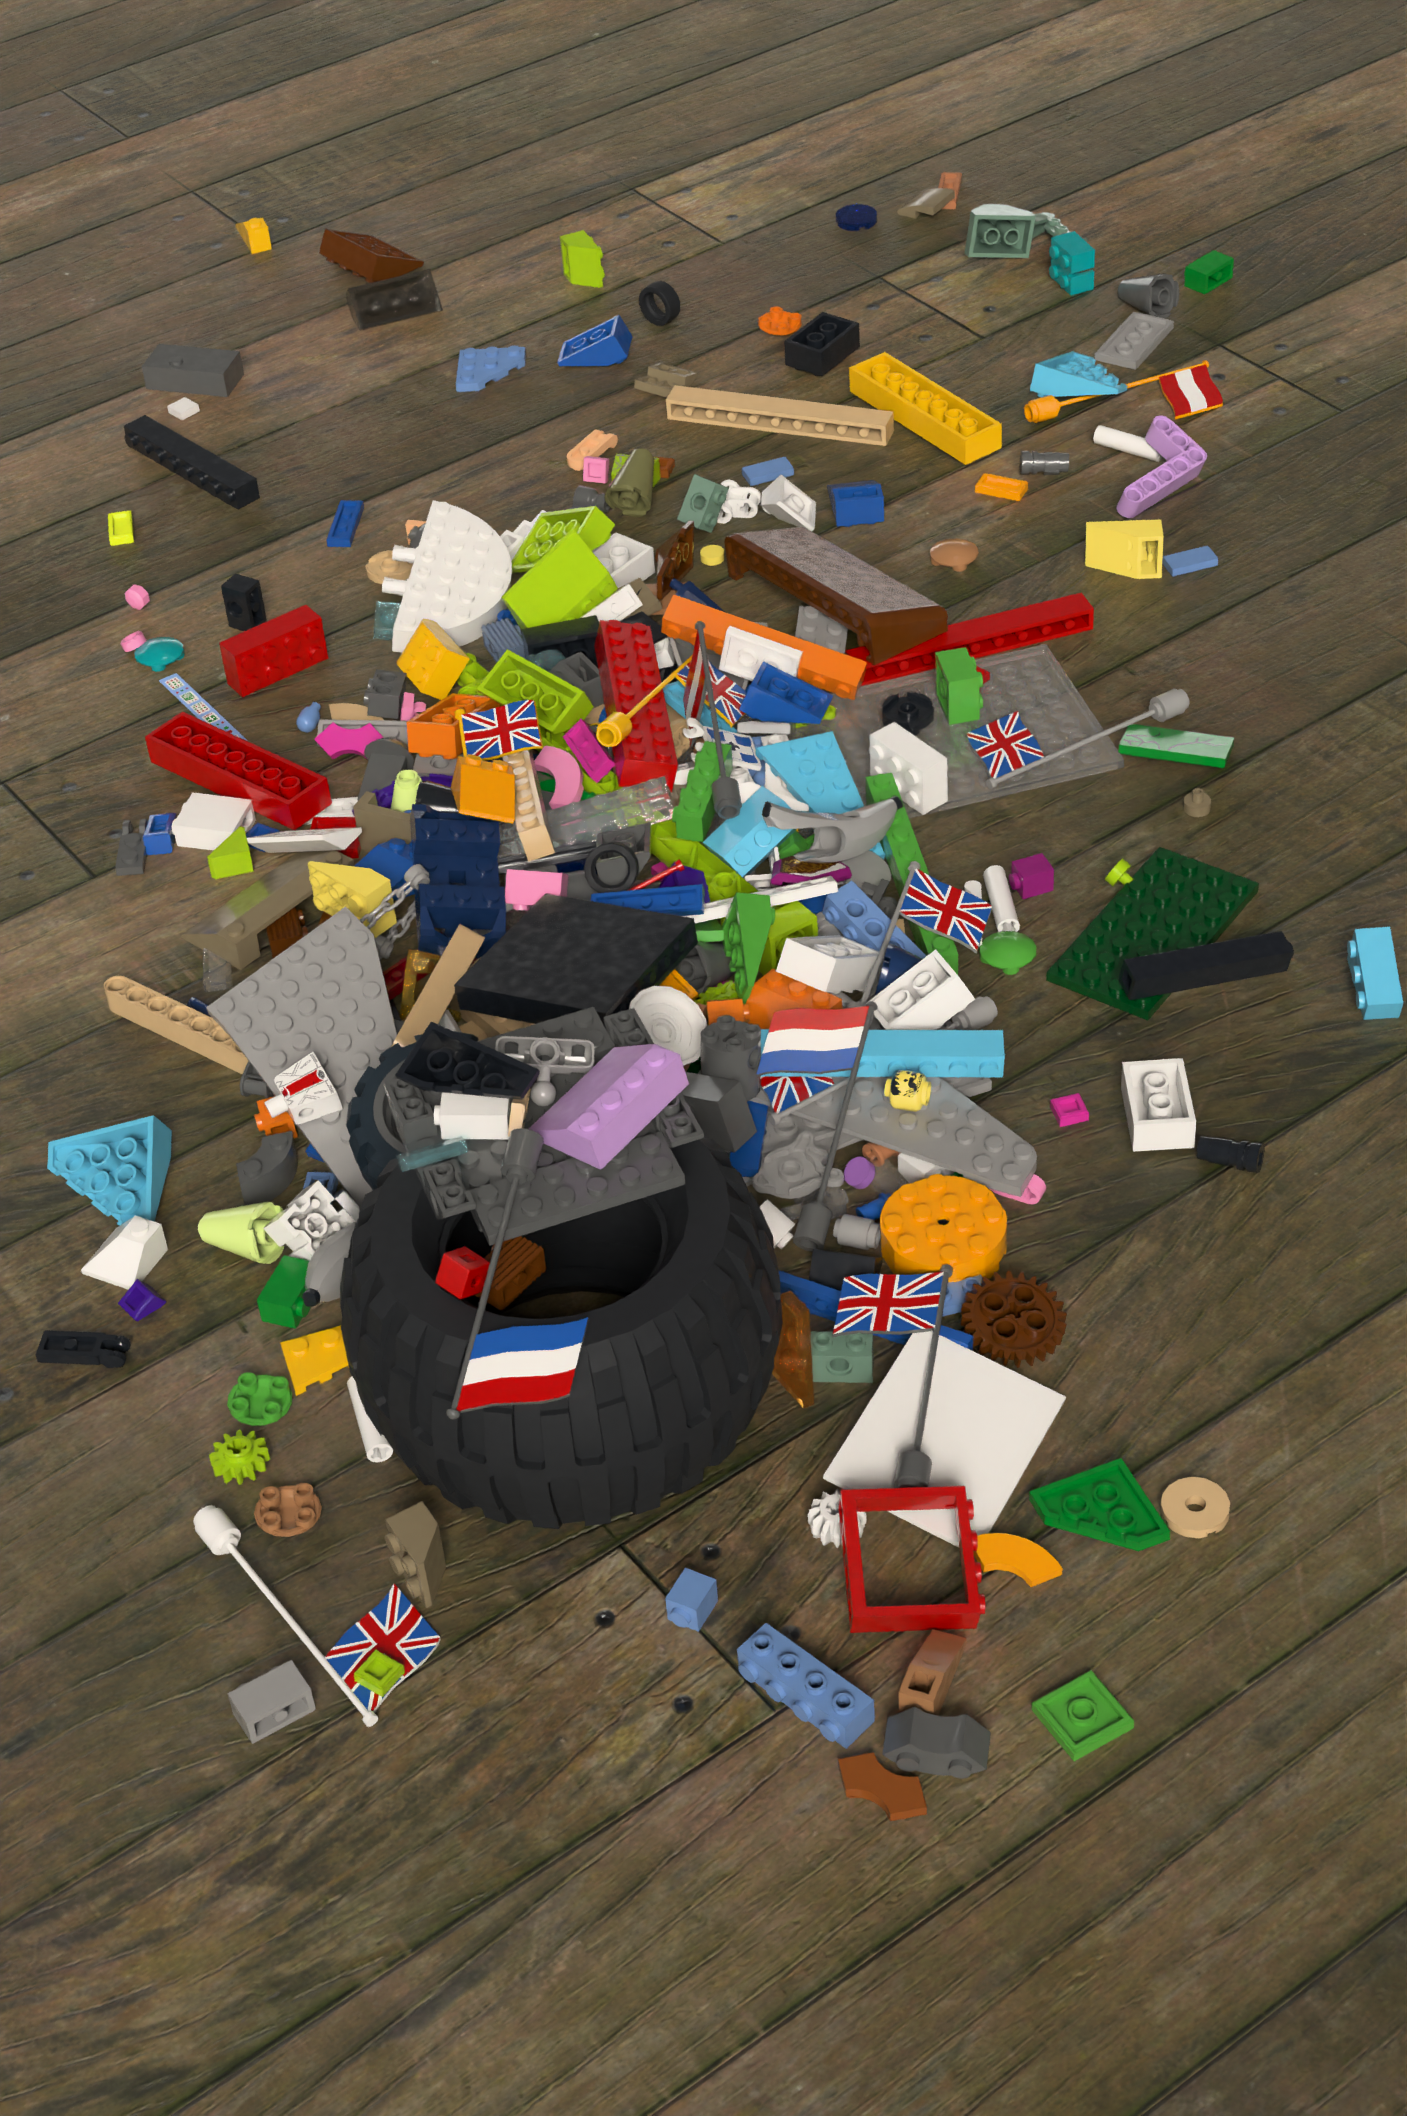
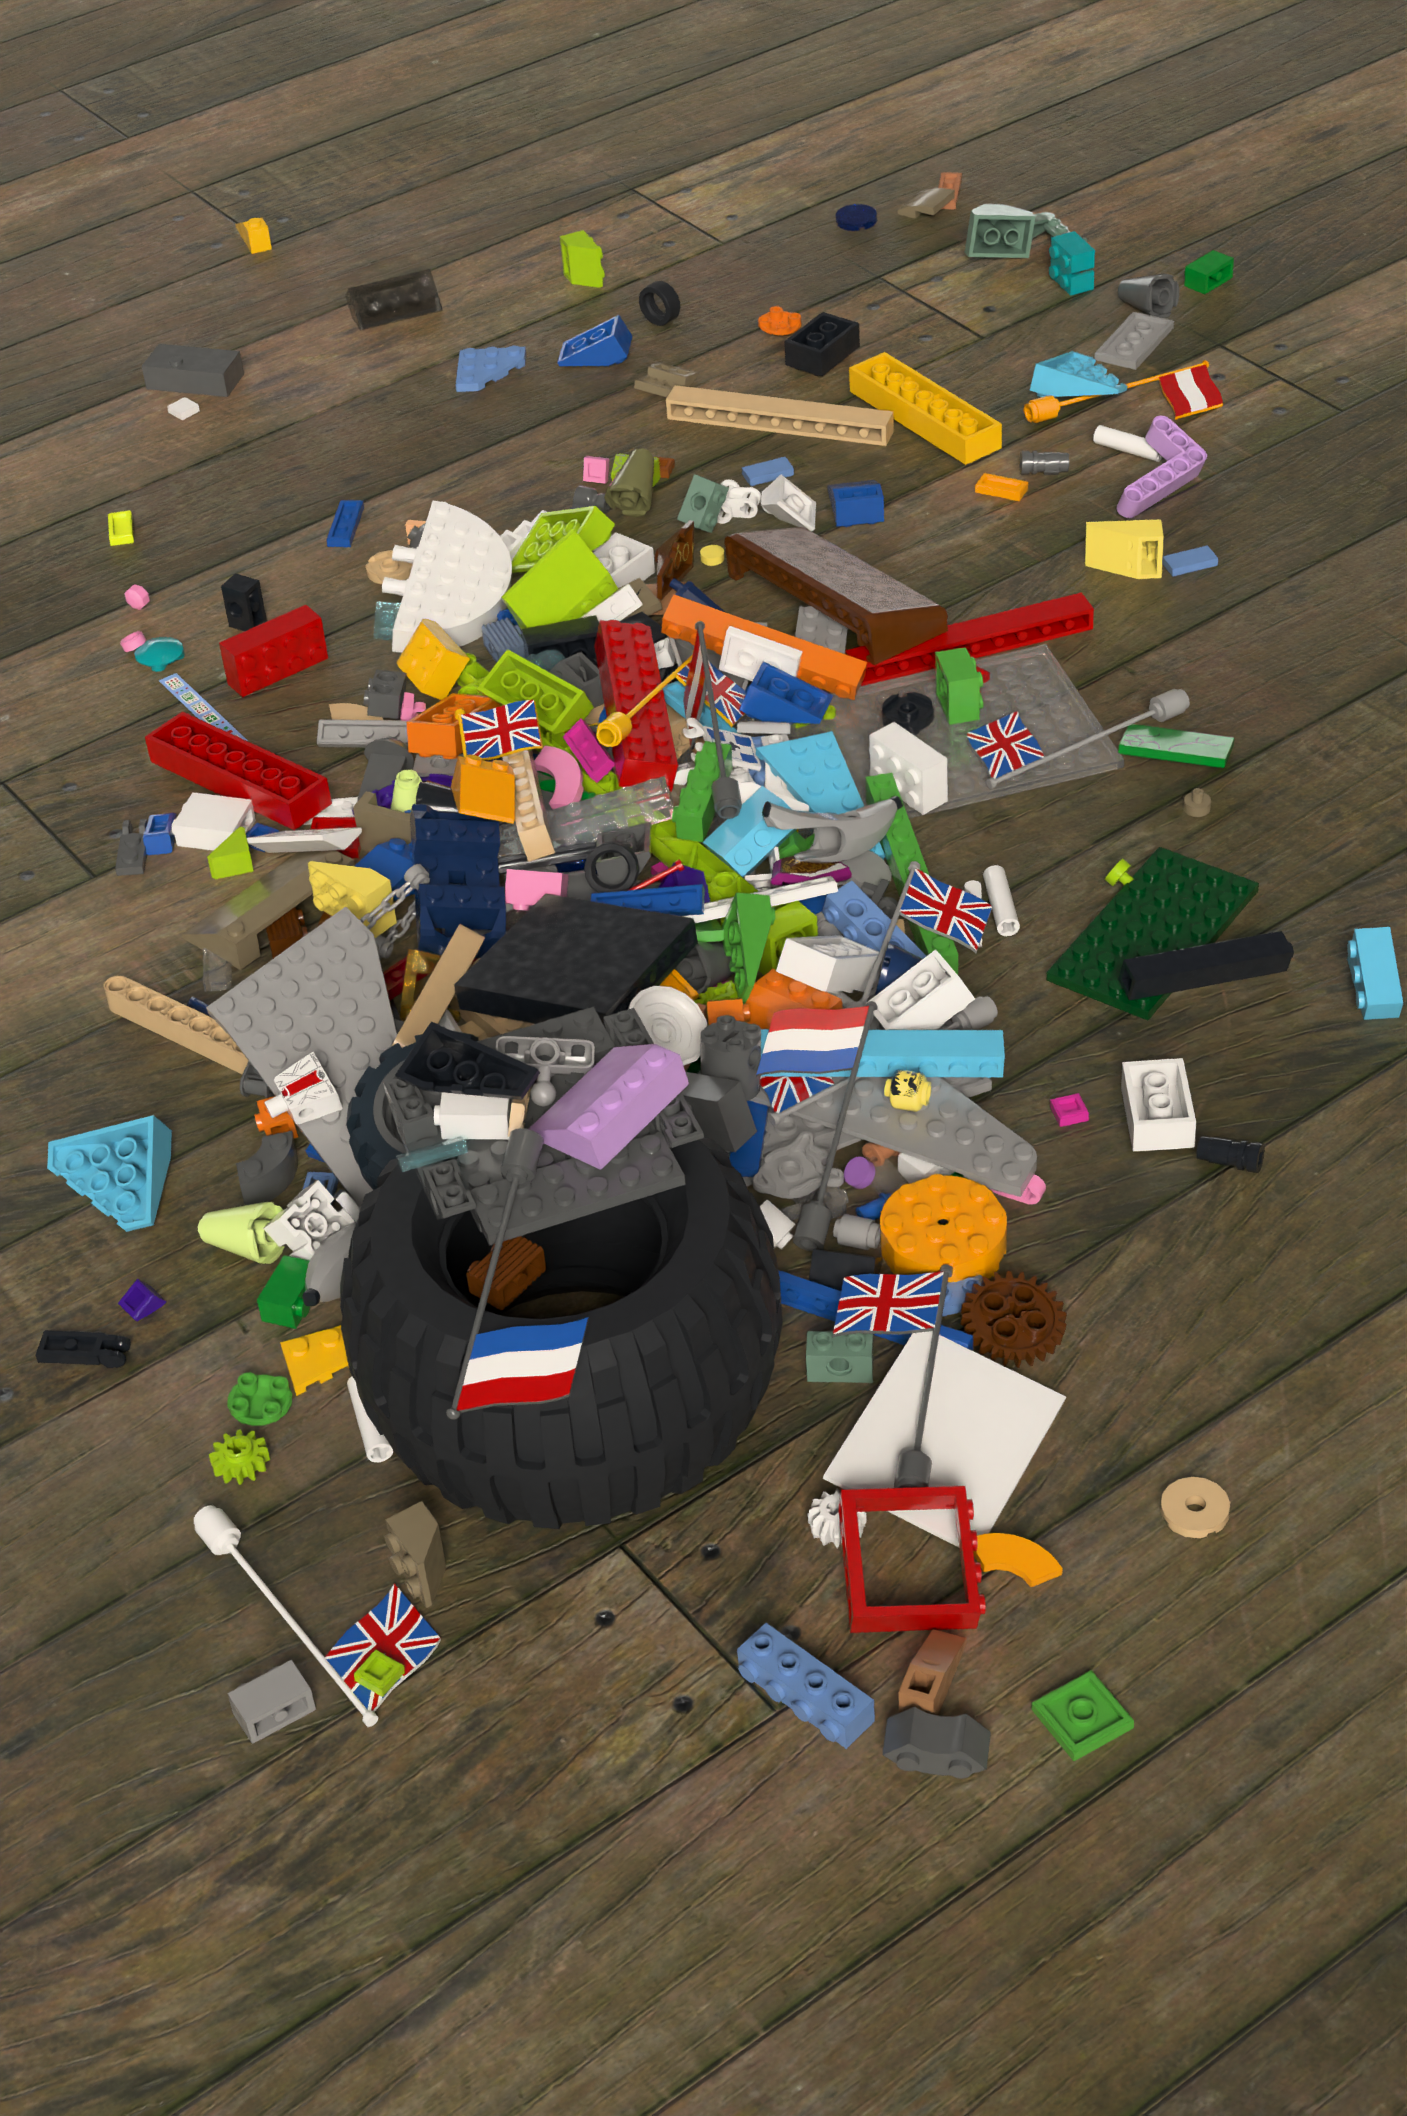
white slope [81,1215,168,1290] -> none
black brick [124,415,260,510] -> none
medium nougat dish [254,1483,322,1537] -> none
medium blue cylinder [296,702,321,733] -> none
dark pink tile [314,722,384,760] -> none
reddish brown slope [319,229,424,284] -> none
red piece [435,1246,490,1299] -> none
light nougat plate [567,429,618,471] -> none
medium blue brick [665,1568,718,1632] -> none
clear orange wing [772,1290,814,1408] -> none
dark orange tile [838,1752,927,1821] -> none
medium nougat dish [930,538,979,572] -> none
bright green dish [980,931,1036,975] -> none
magenta brick [1009,853,1054,899] -> none
green plate [1029,1458,1170,1551] -> none

